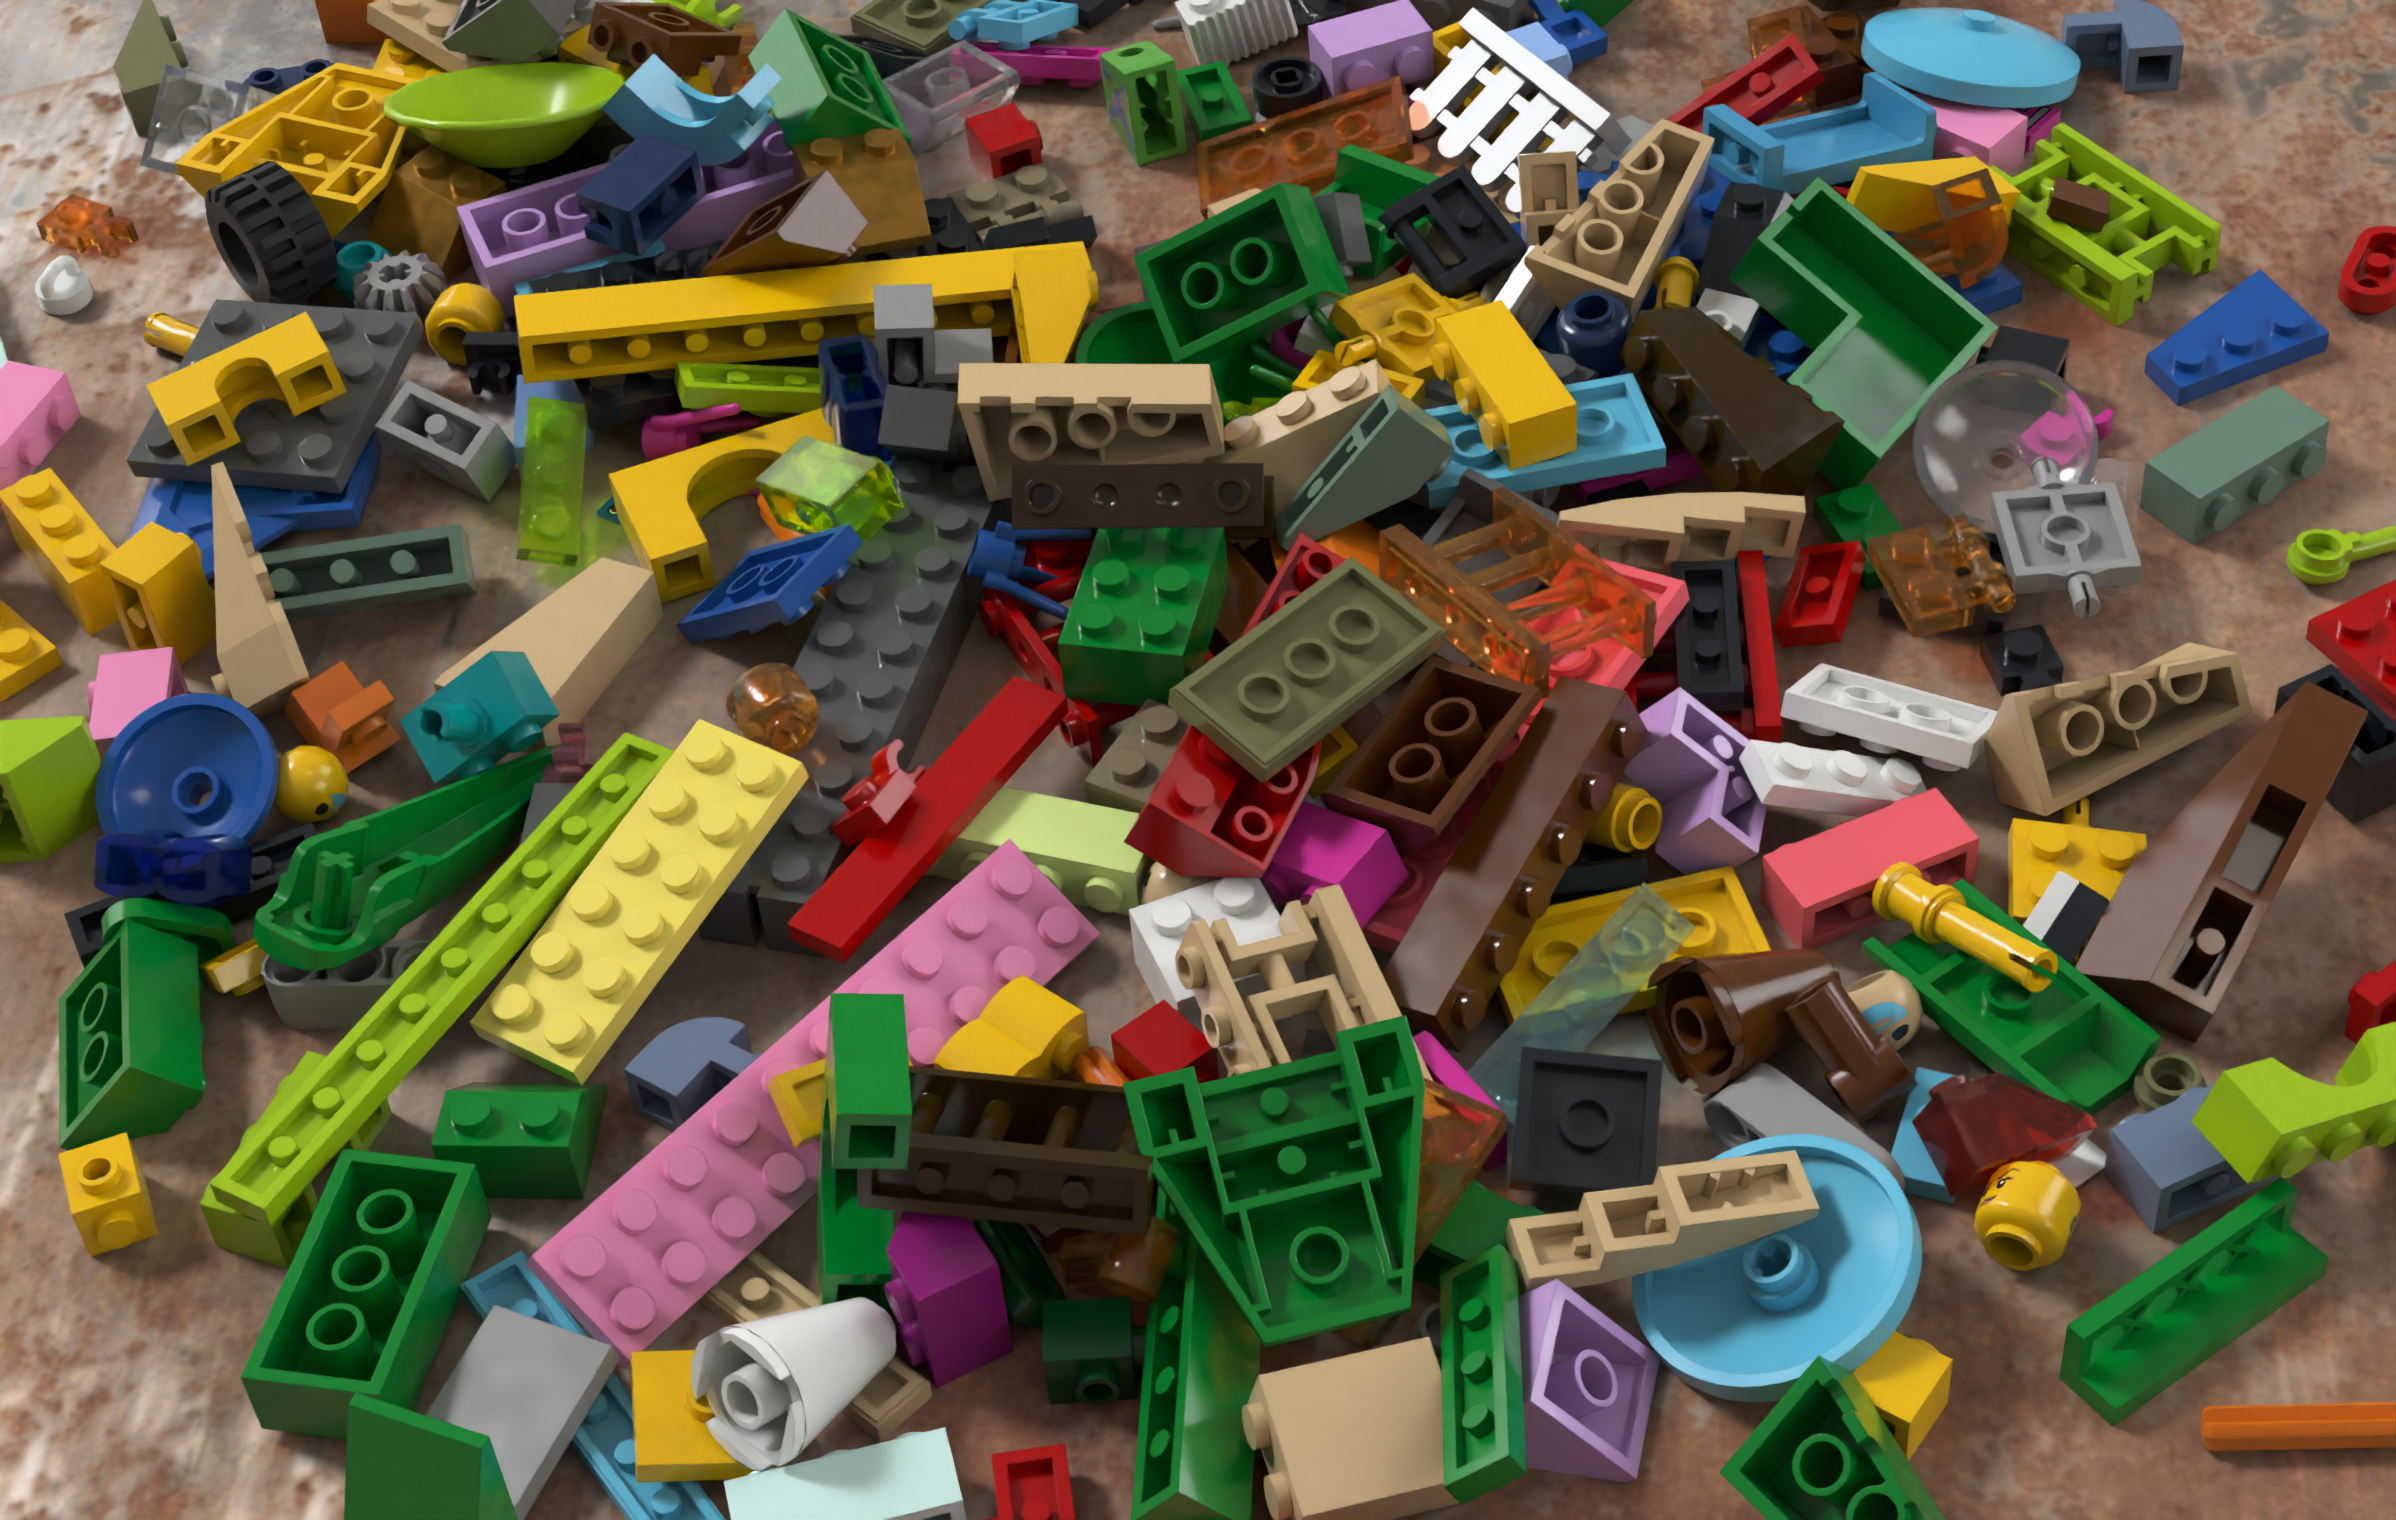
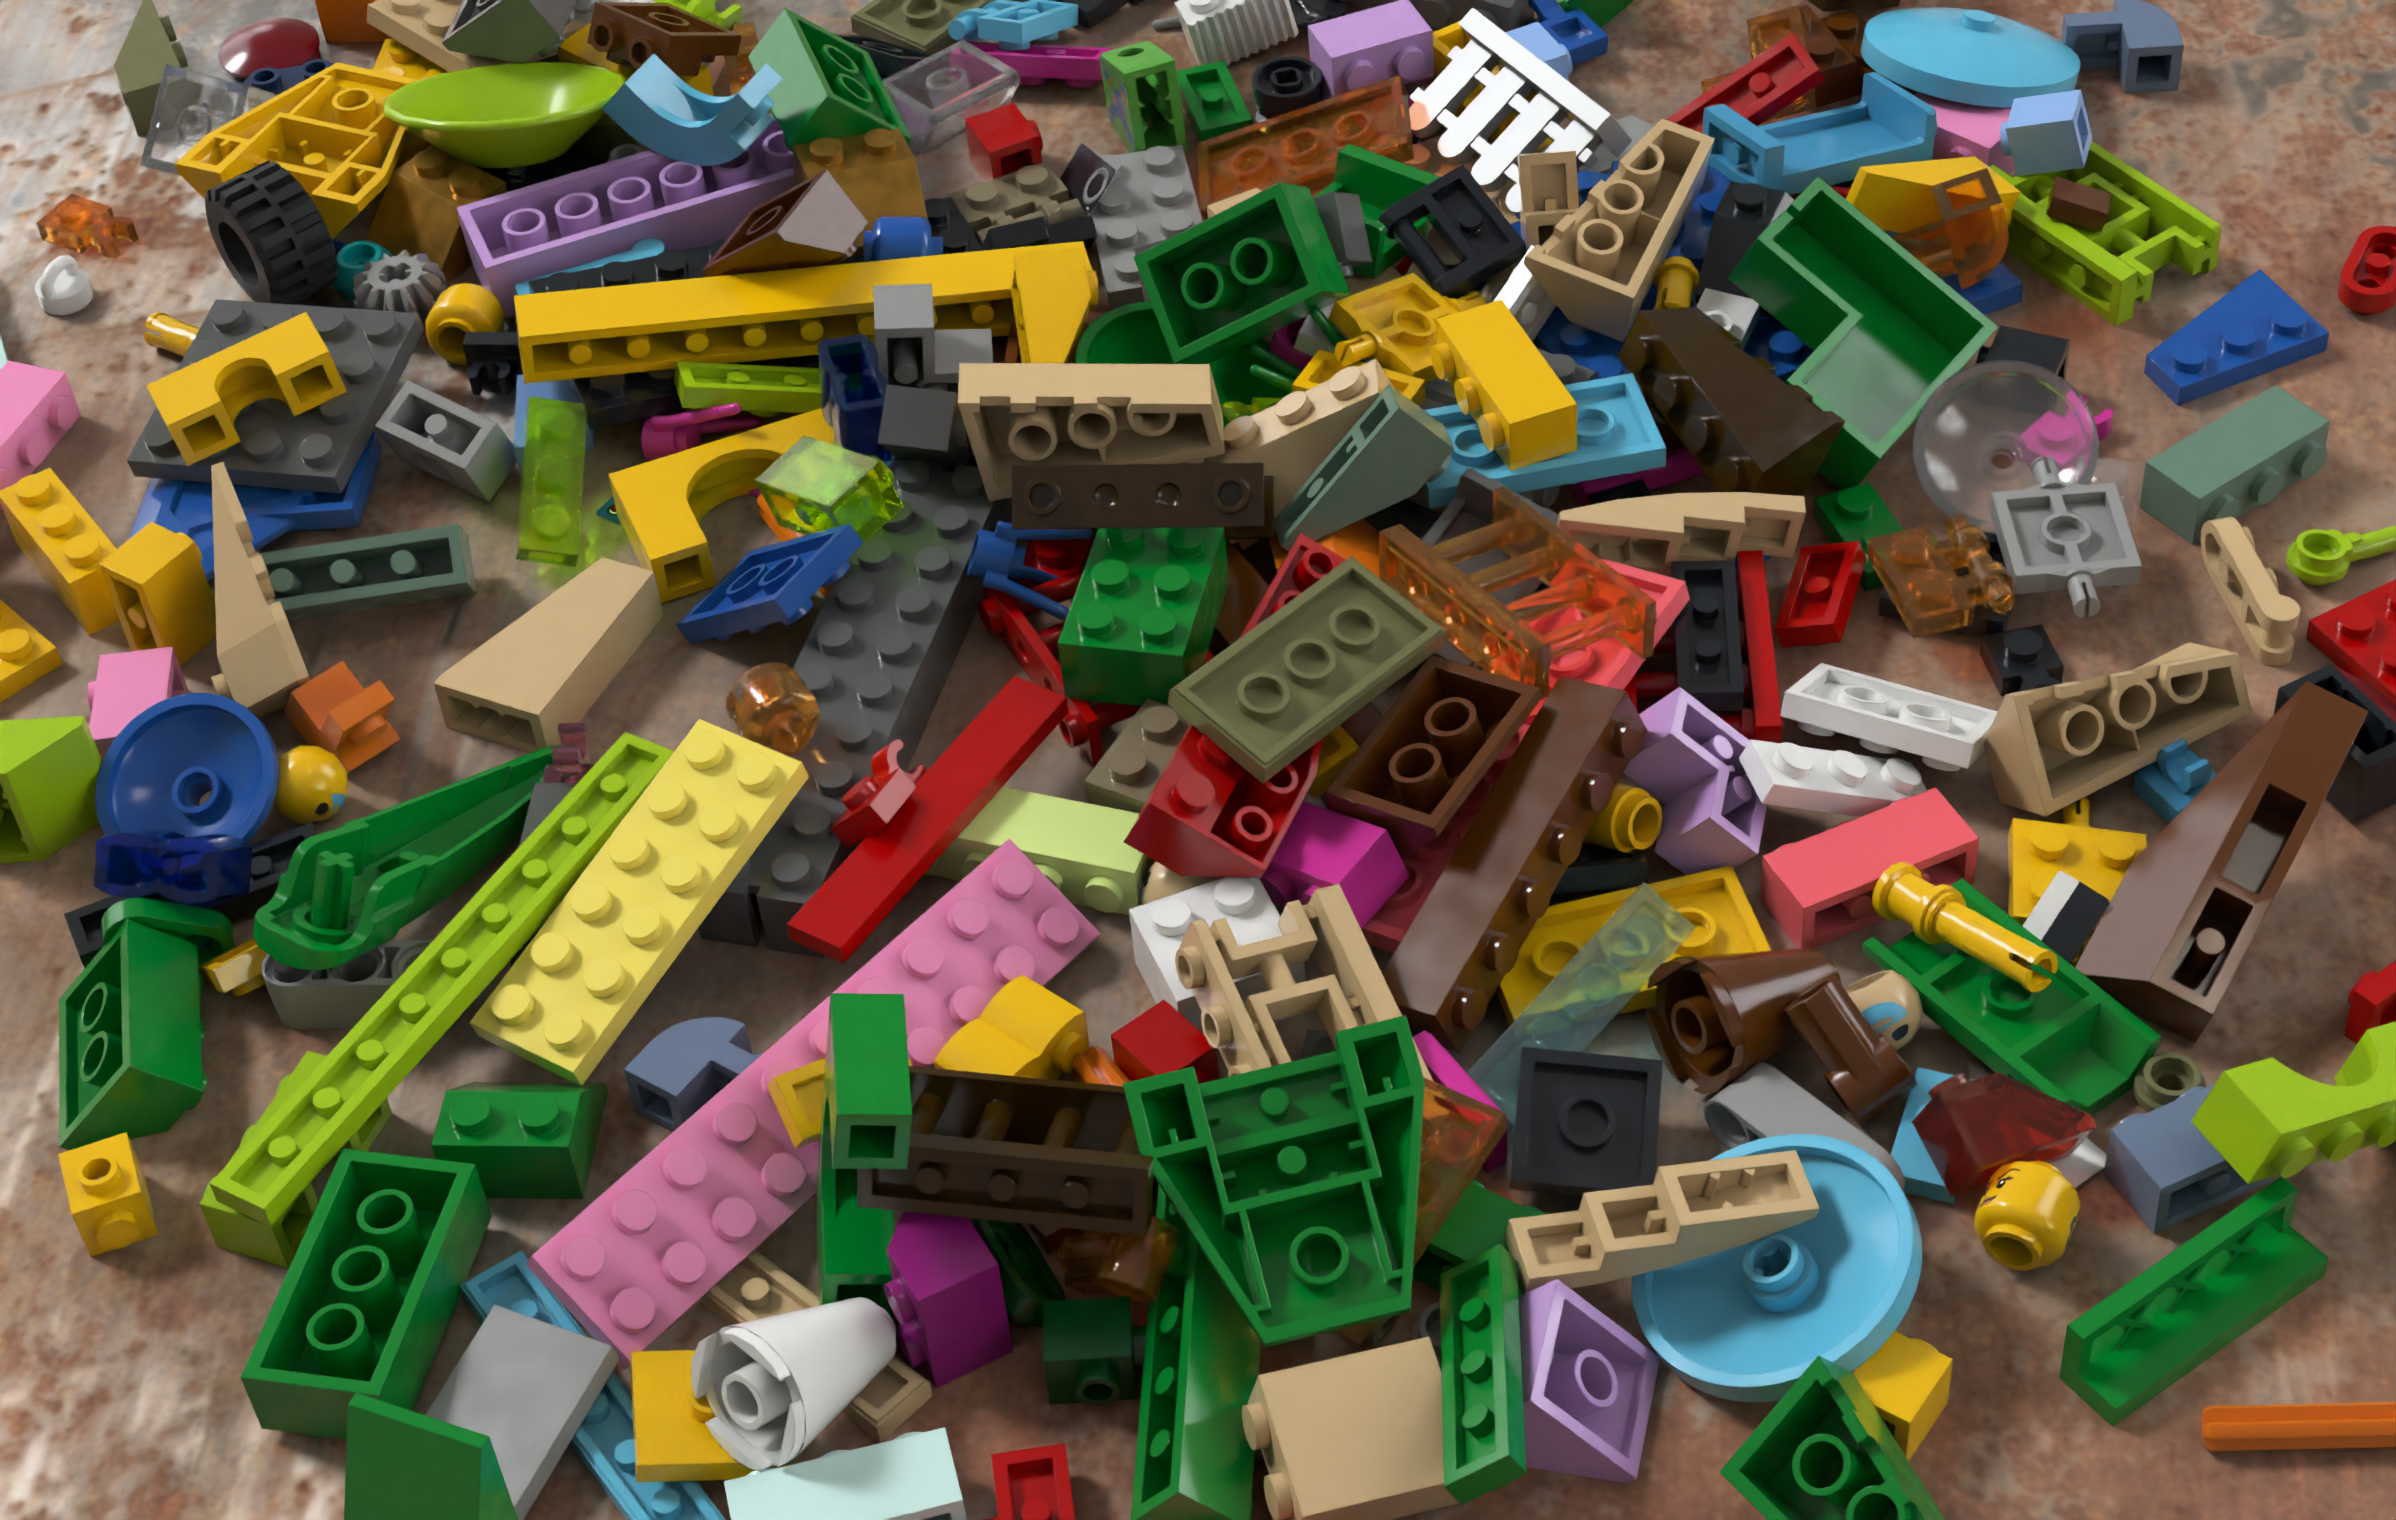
teal brick [399,651,560,784] -> none
dark blue brick [576,133,705,256] -> none
dark blue head [1556,291,1633,379] -> none
none -> dark red dish [218,18,321,80]
none -> blue head [863,216,943,262]
none -> black sticker [1060,143,1117,214]
none -> light grey plate [1086,145,1203,309]
none -> light blue brick [2000,89,2092,176]
none -> dark azure tile [2132,738,2217,824]
none -> tan plate [2201,516,2301,667]

